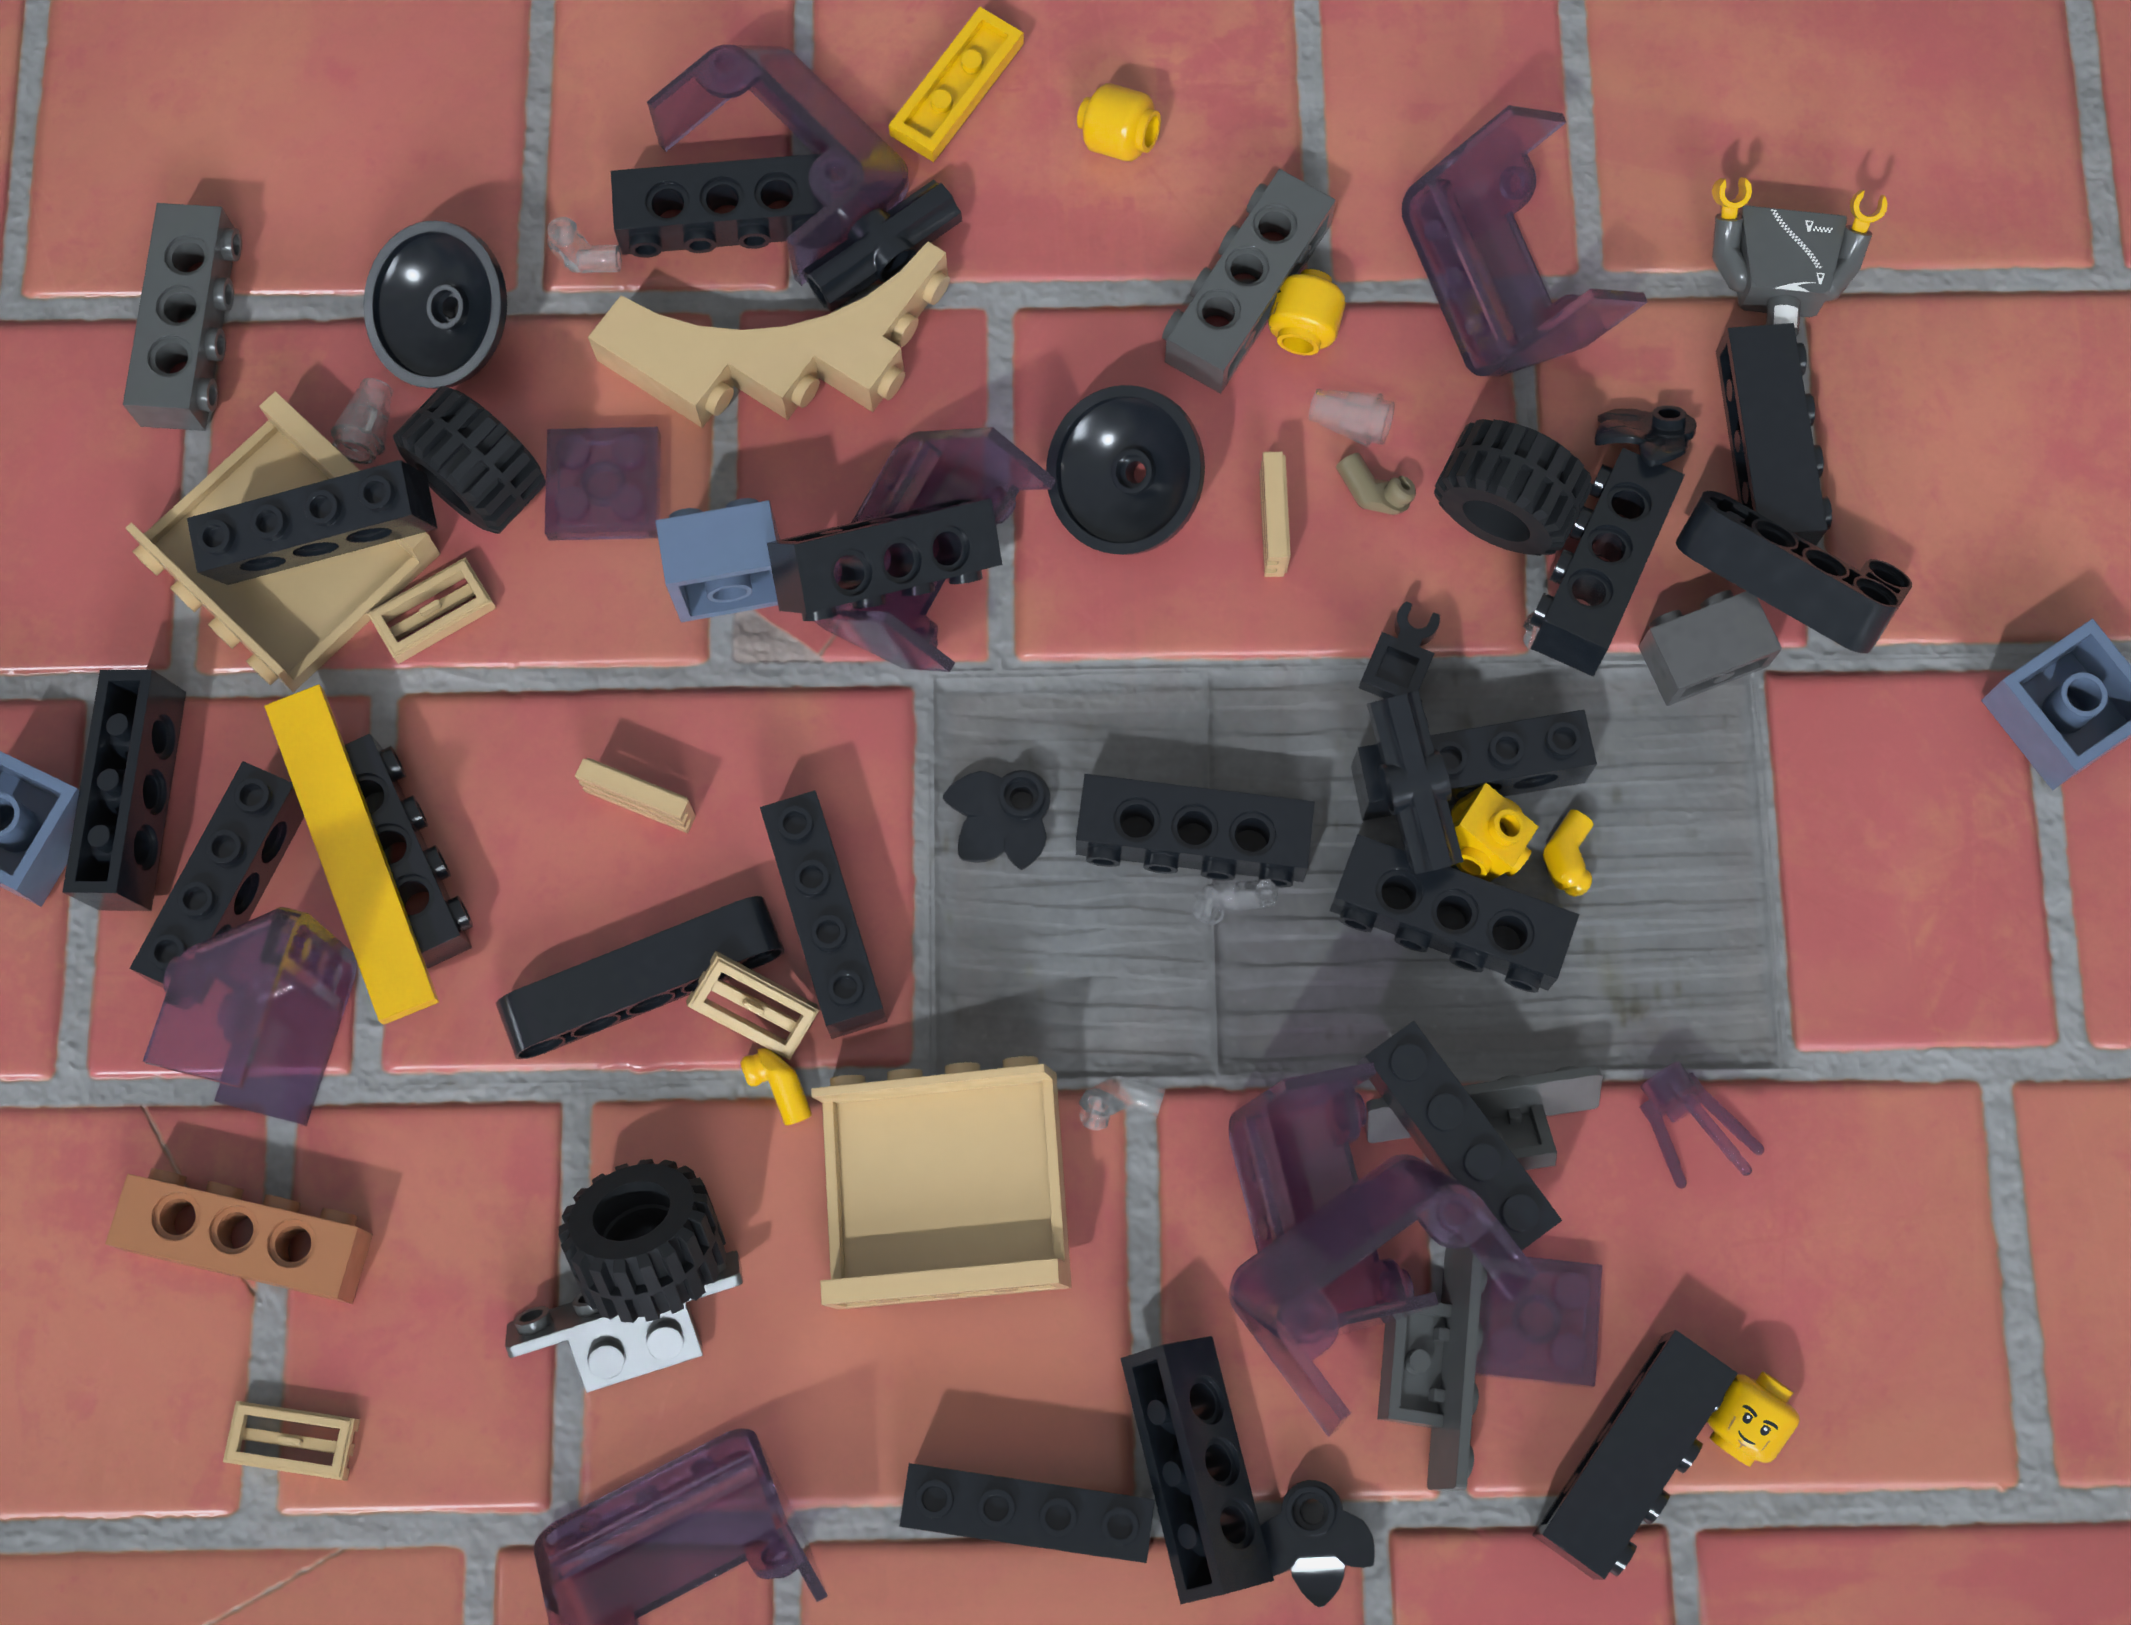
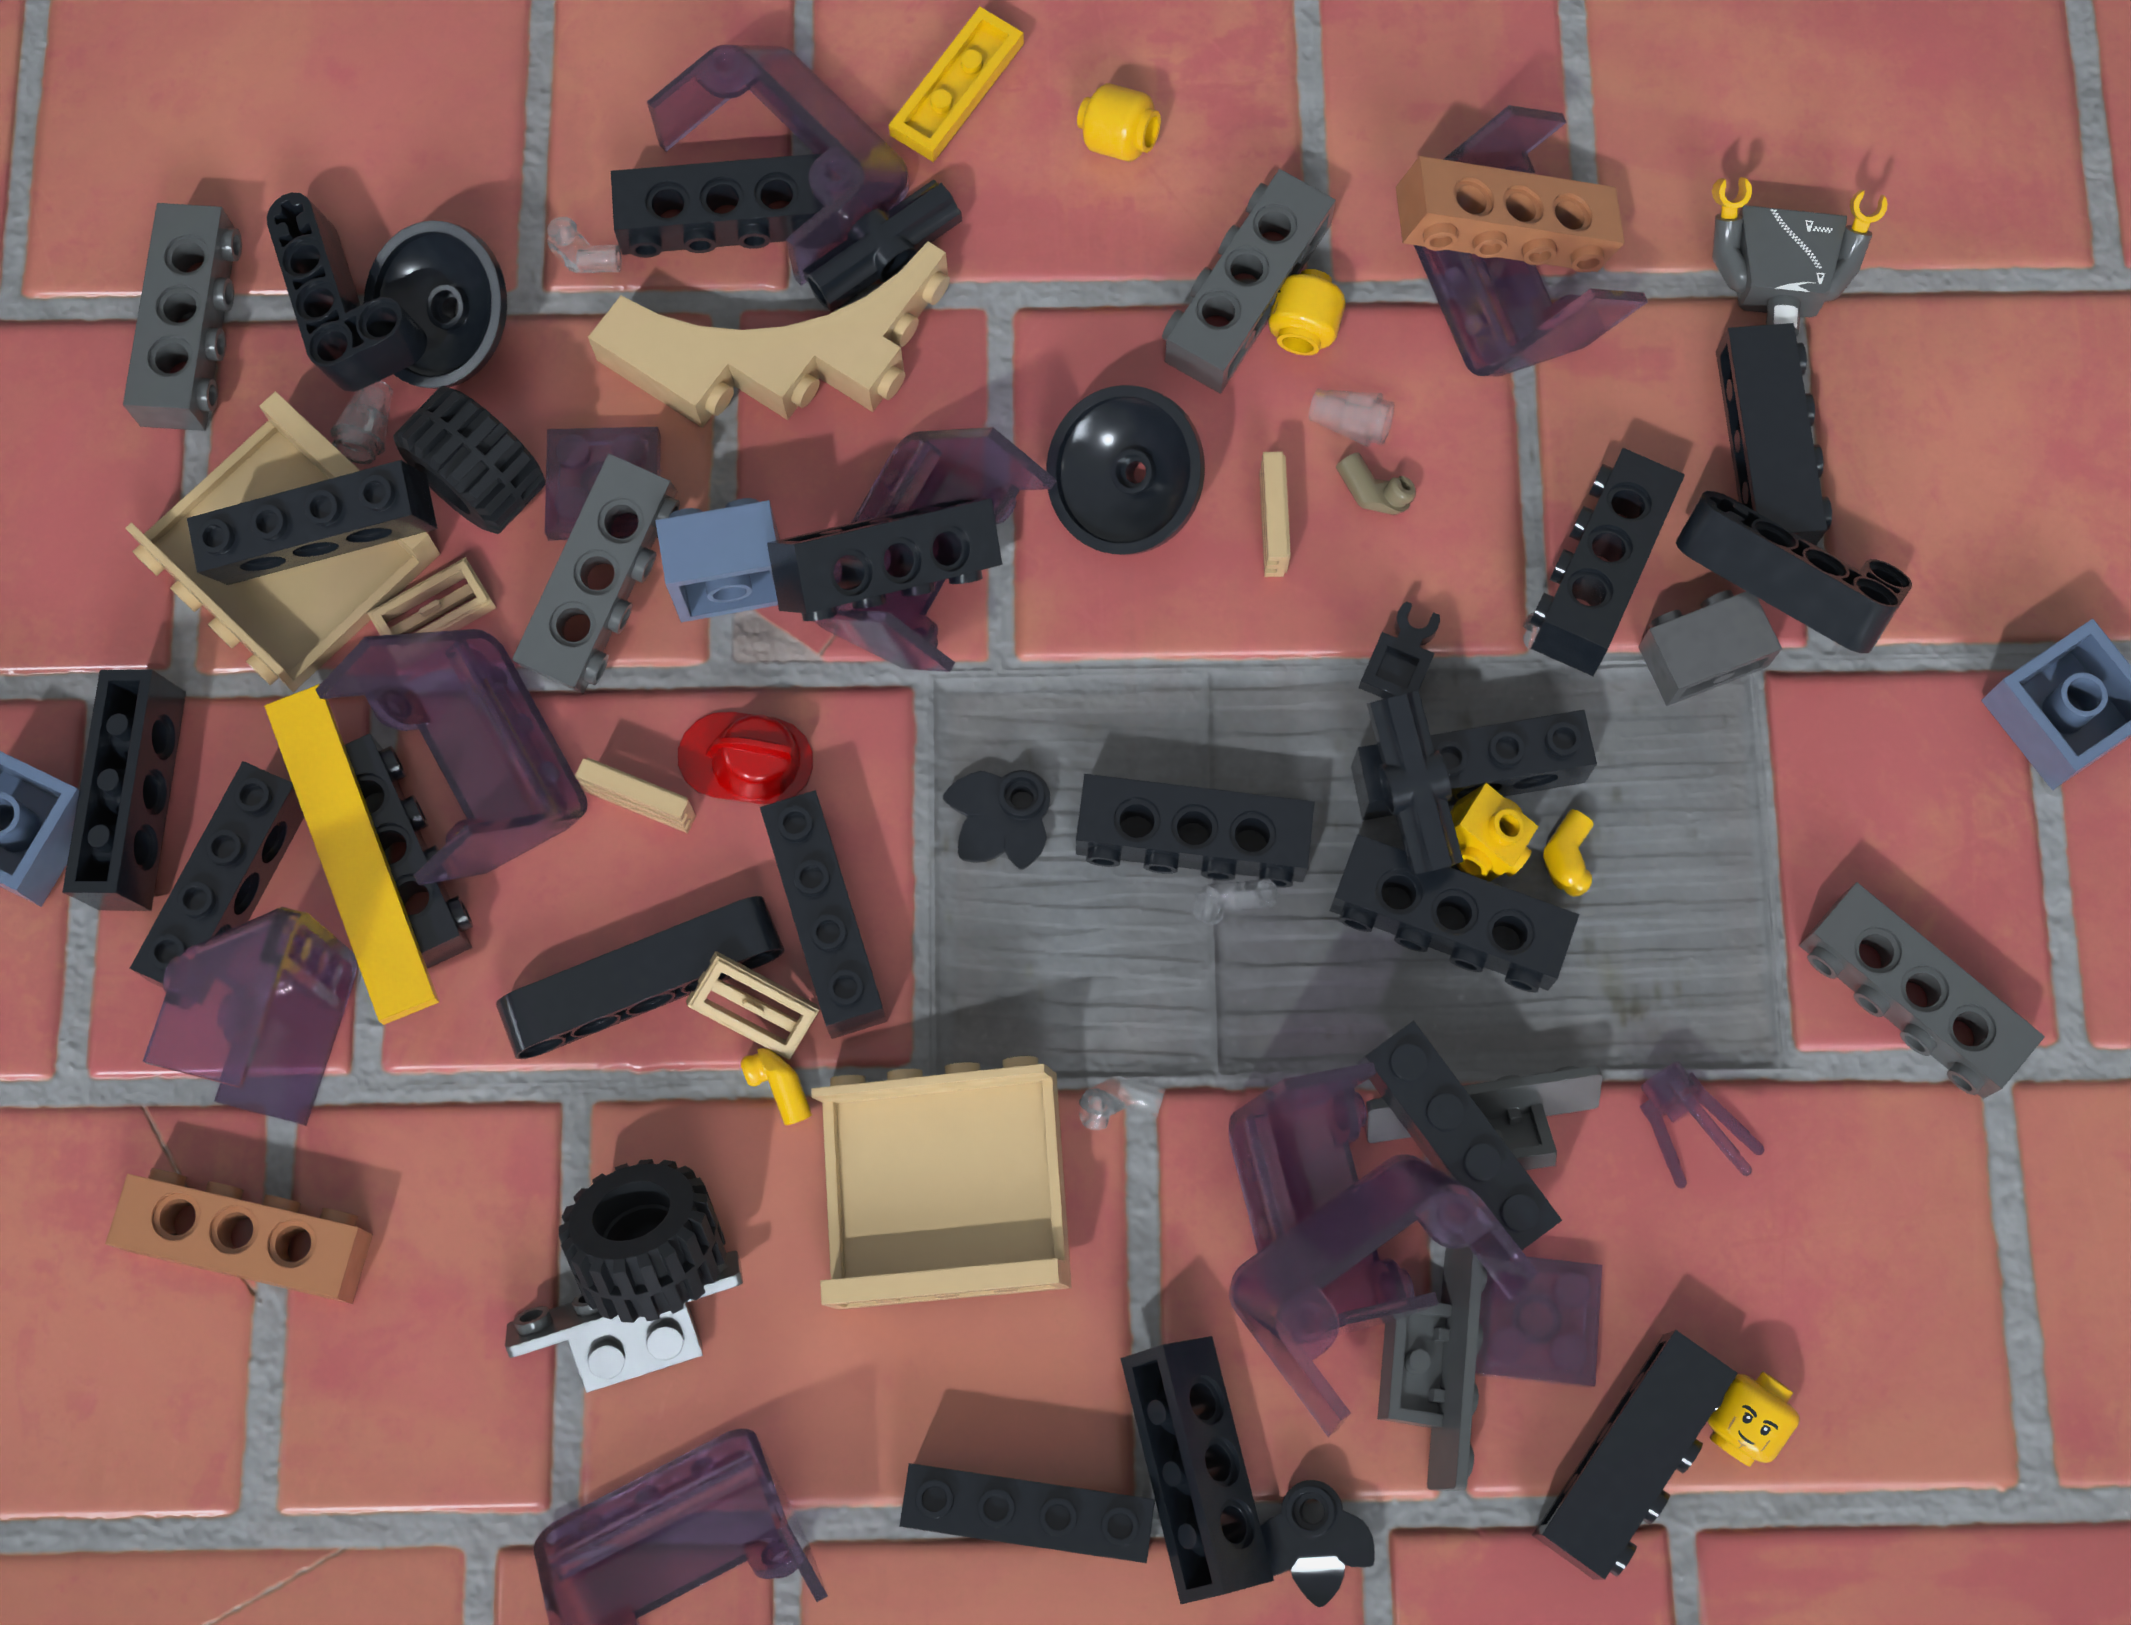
tan tile [223,1401,360,1481] -> none
black tyre [1434,419,1593,556] -> none
black plate [1594,405,1697,467] -> none
none -> black beam [267,192,427,392]
none -> clear purple windscreen [315,629,588,885]
none -> dark grey brick [512,453,680,694]
none -> red piece [678,712,813,804]
none -> nougat brick [1396,156,1625,272]
none -> dark grey brick [1799,882,2045,1099]

